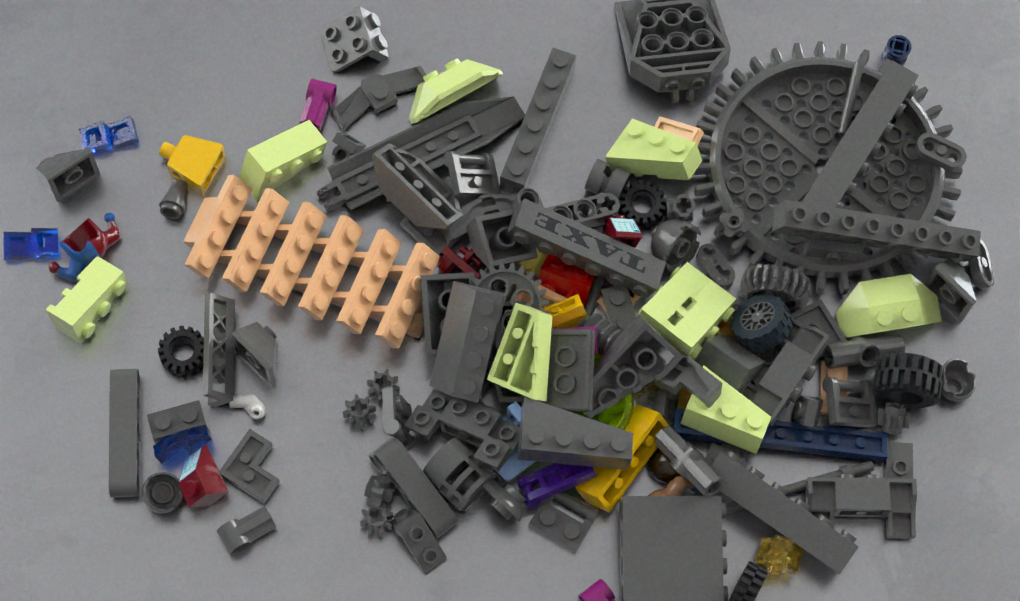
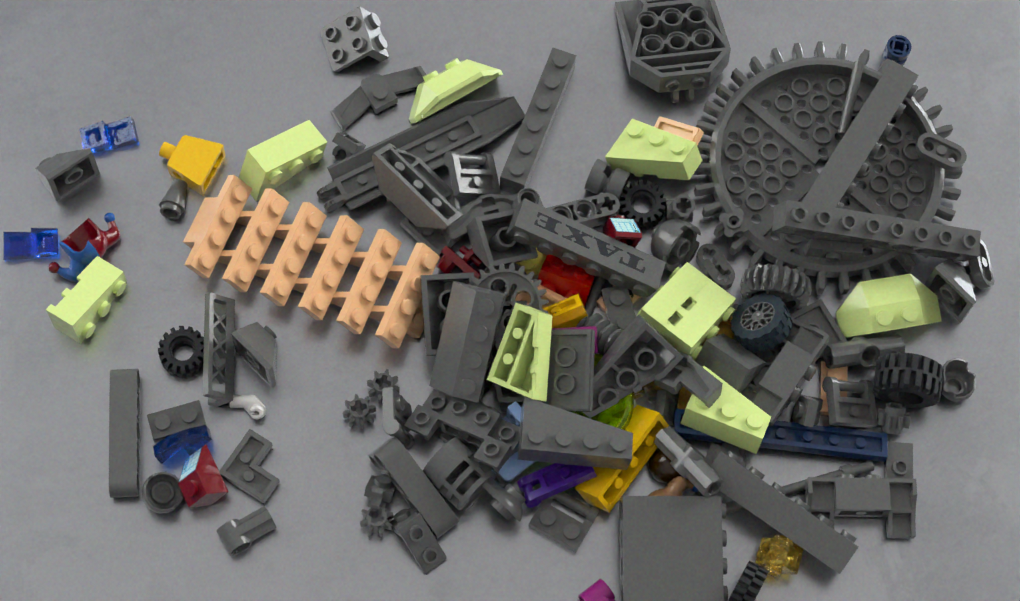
magenta piece [299,78,337,130] -> none

